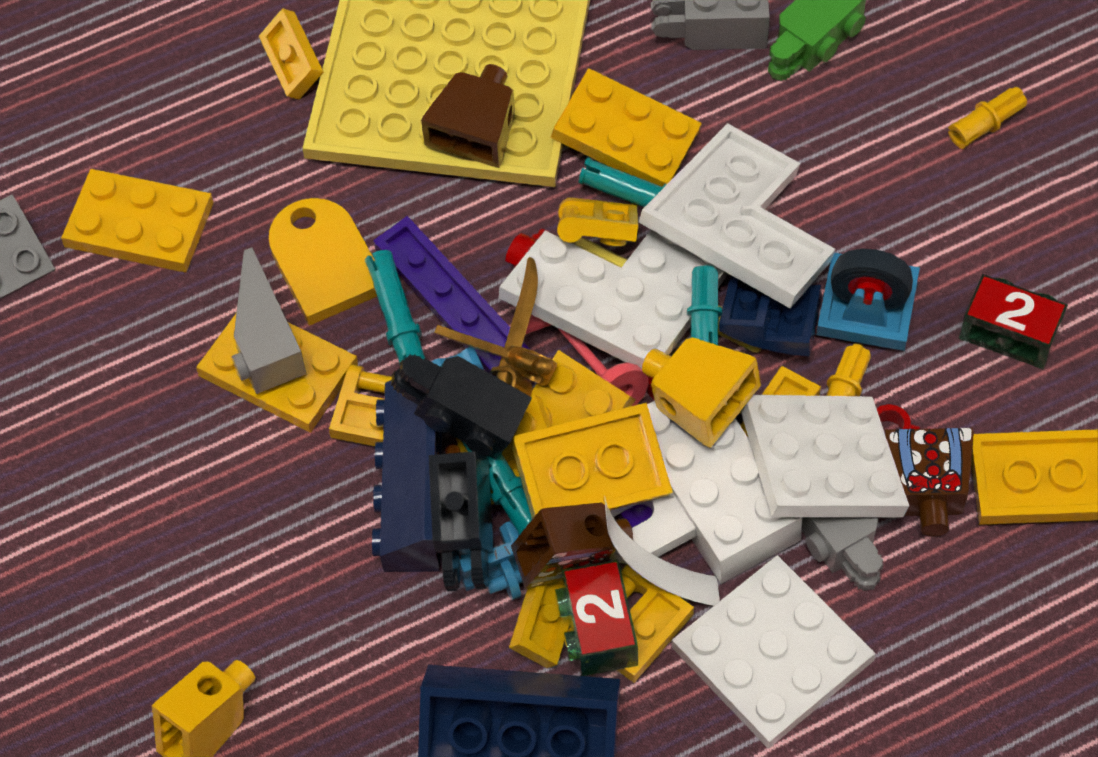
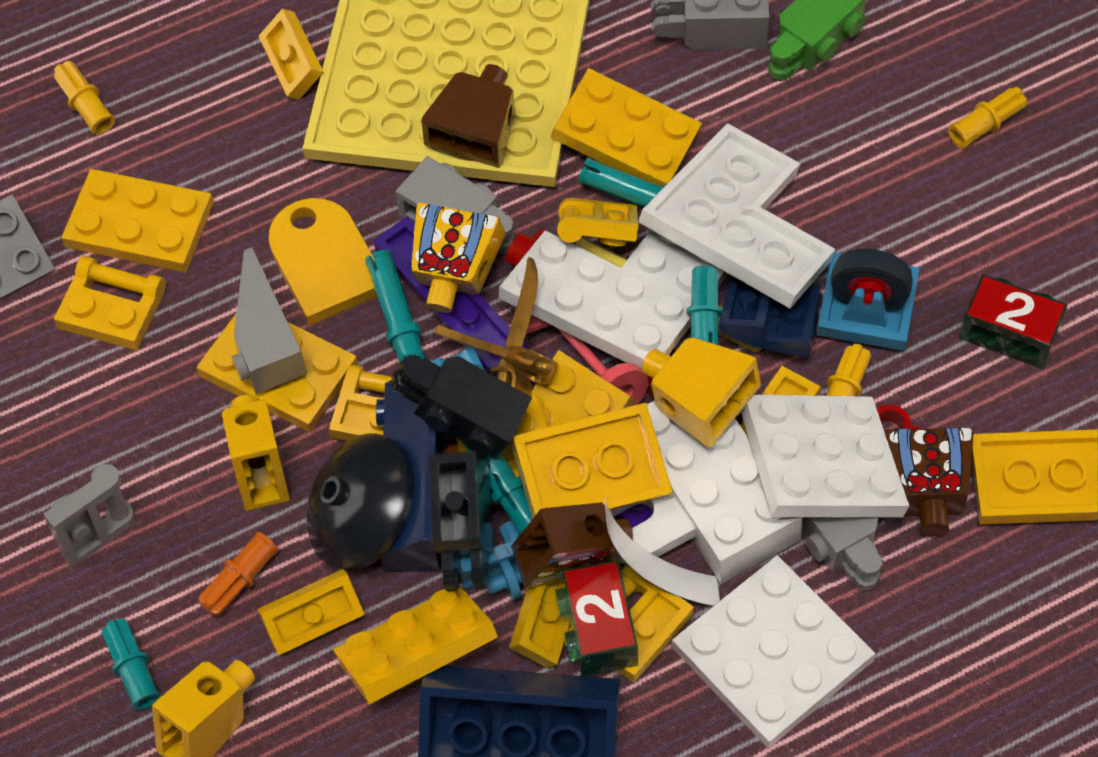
none -> light grey plate [43,464,135,568]
none -> yellow plate [53,256,166,350]
none -> yellow axle [54,61,115,135]
none -> teal axle [102,618,161,711]
none -> orange axle [198,532,279,616]
none -> yellow torso [222,395,290,511]
none -> yellow plate [257,569,365,655]
none -> black dish [306,433,414,571]
none -> yellow plate [333,587,498,704]
none -> light grey hinge [396,156,515,255]
none -> torso [411,202,506,313]

